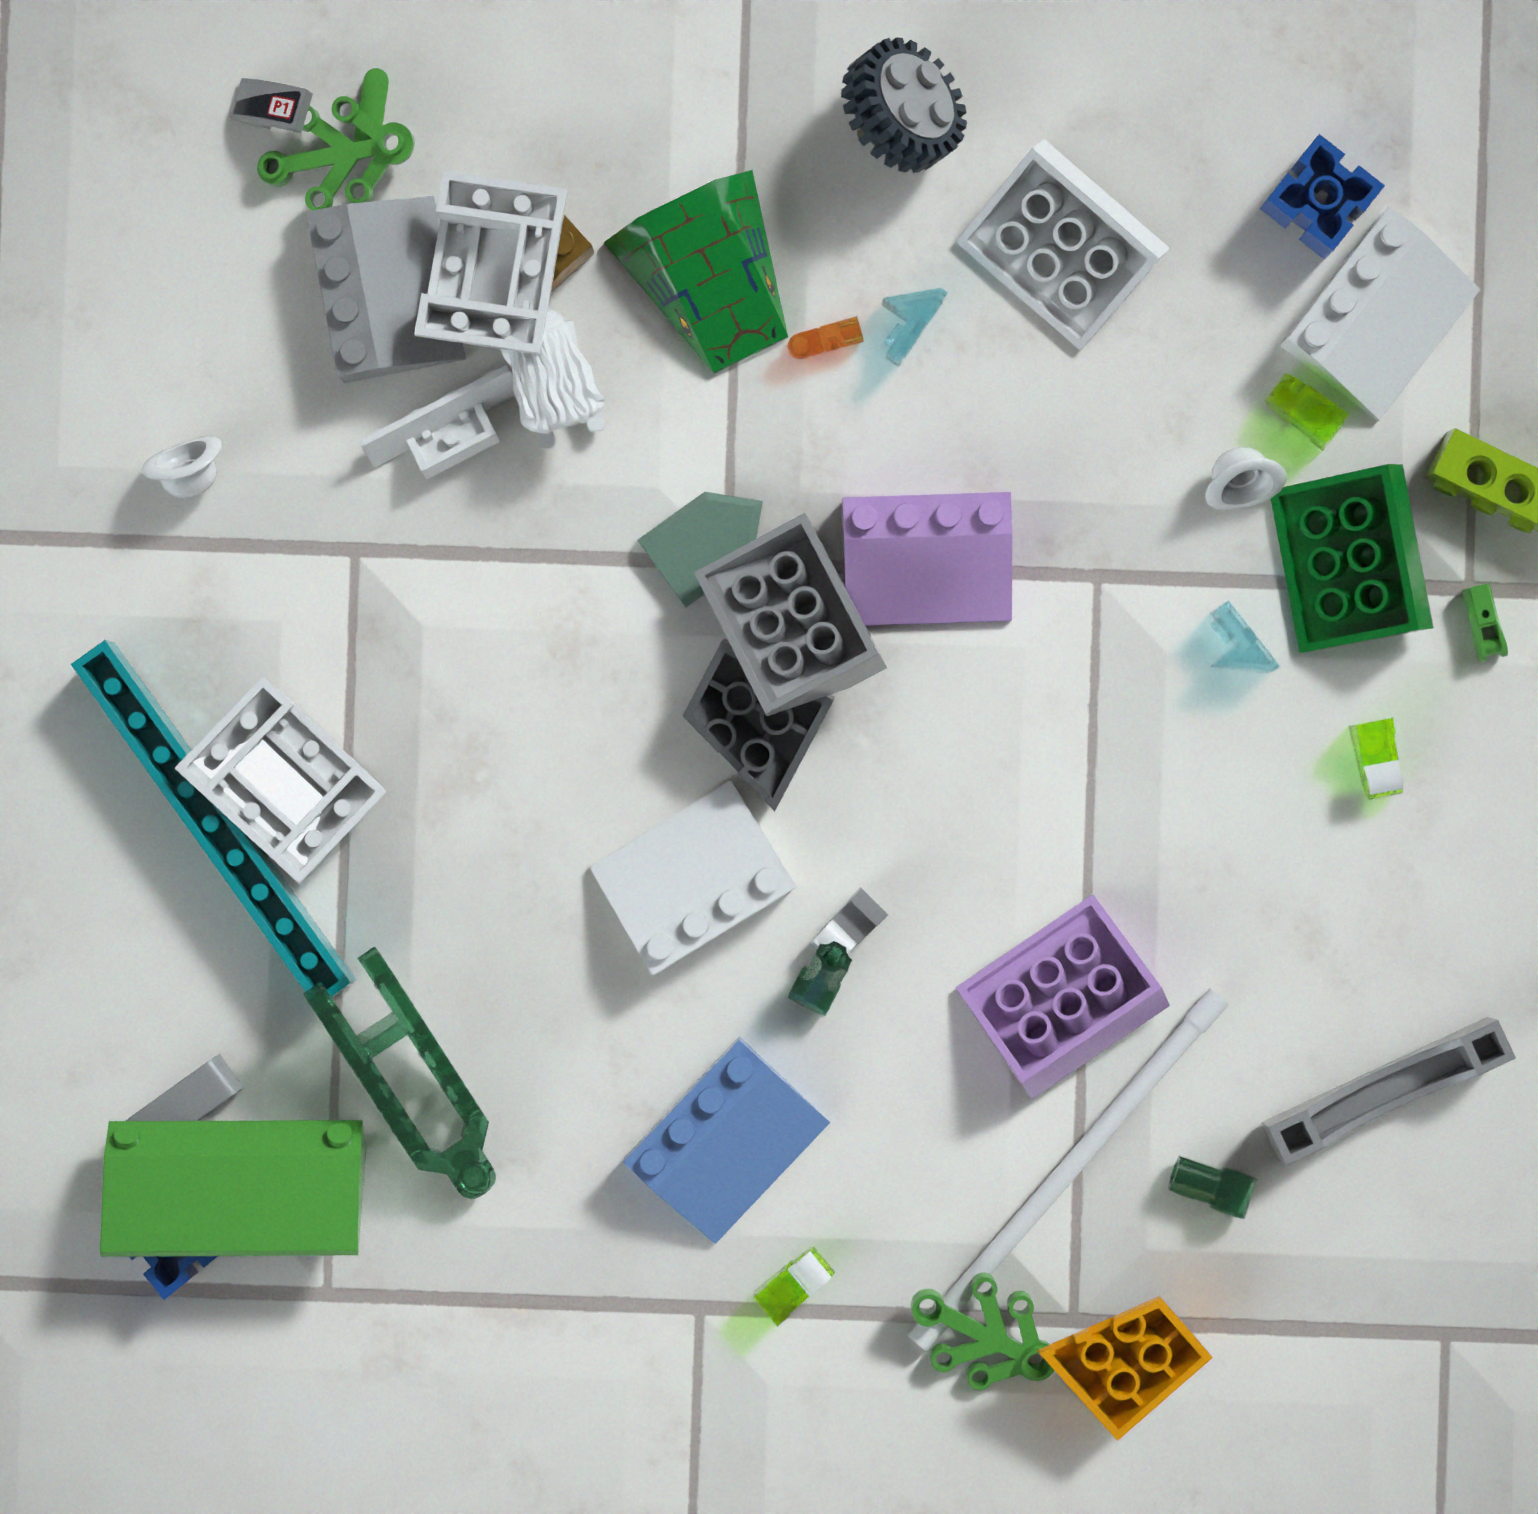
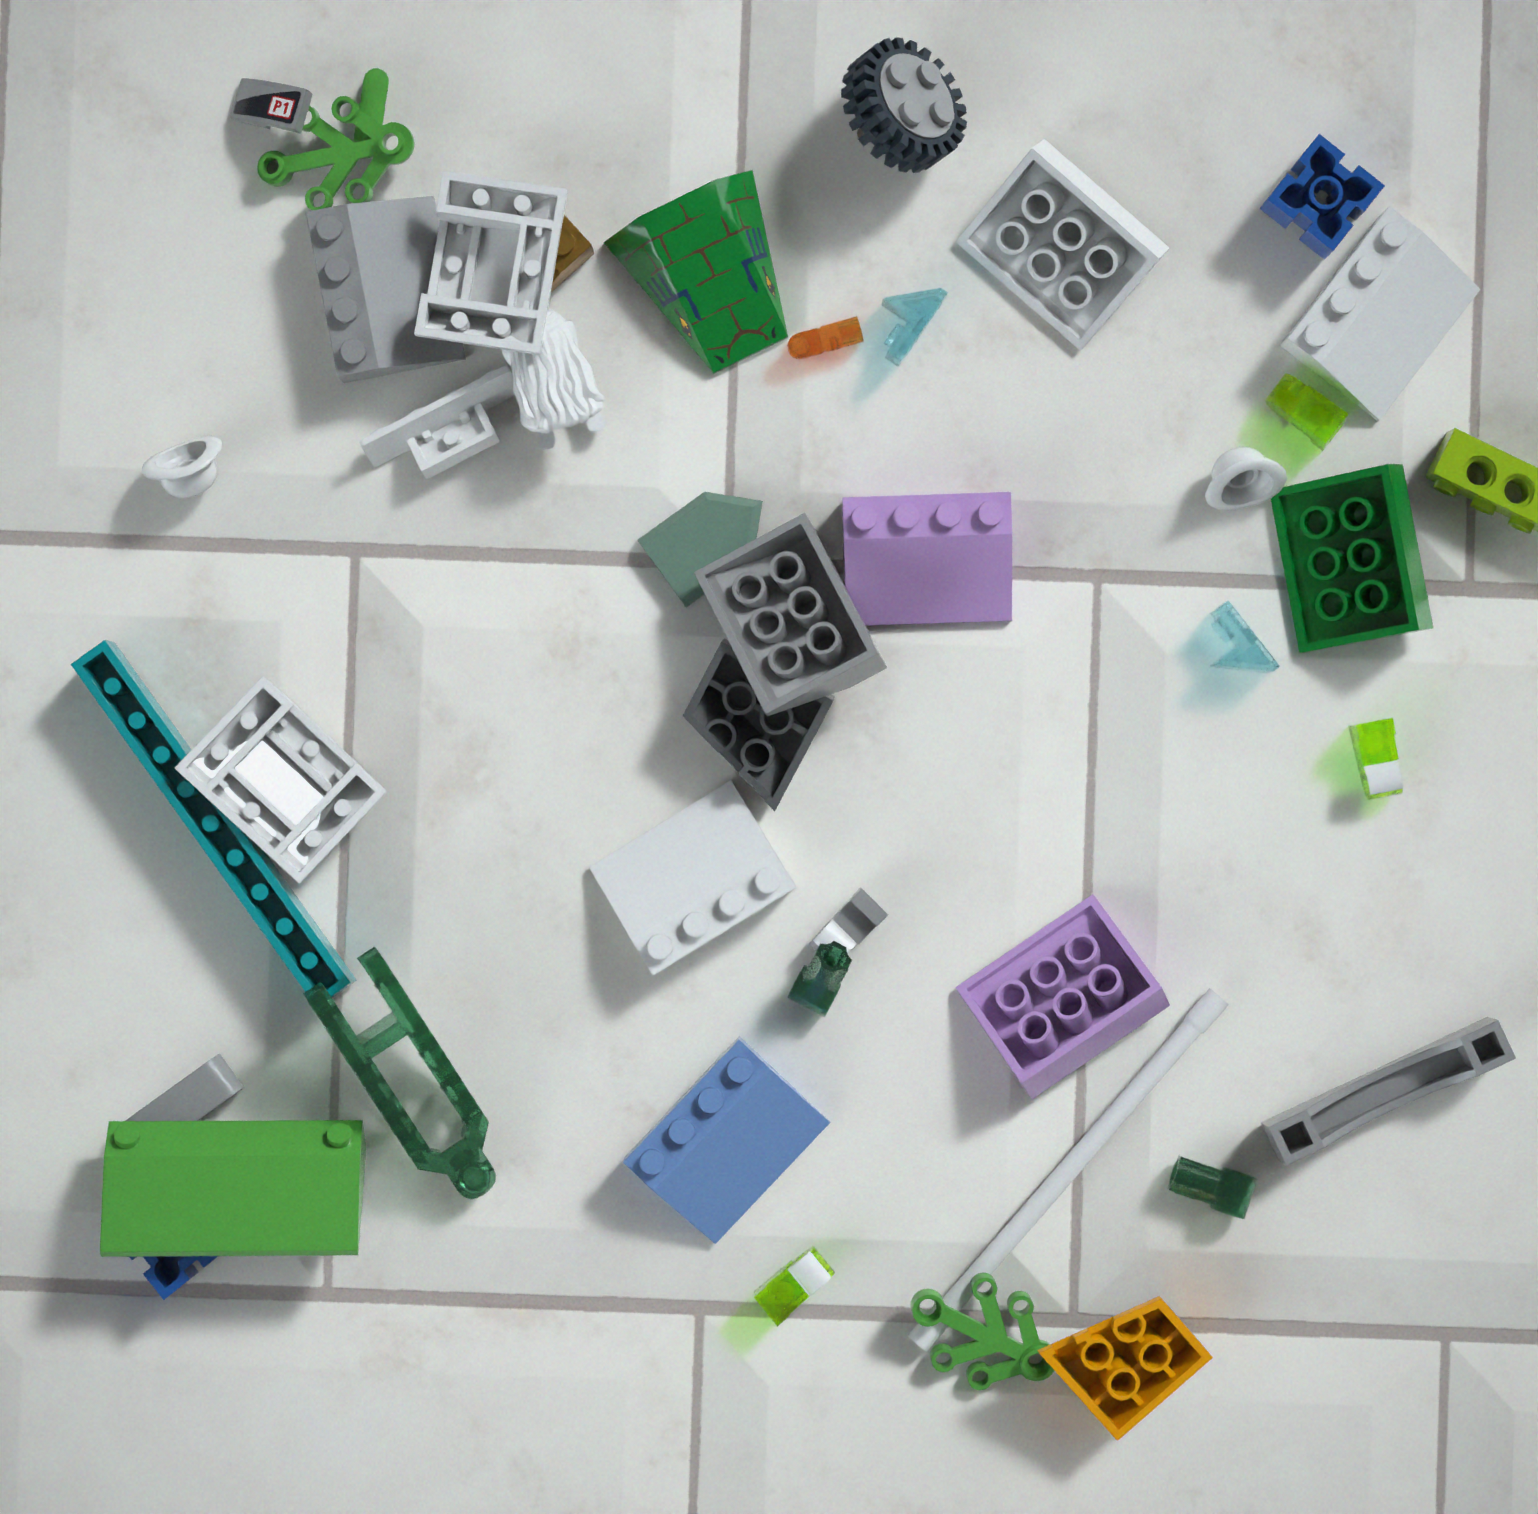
bright green bar [1462,583,1508,662] -> none

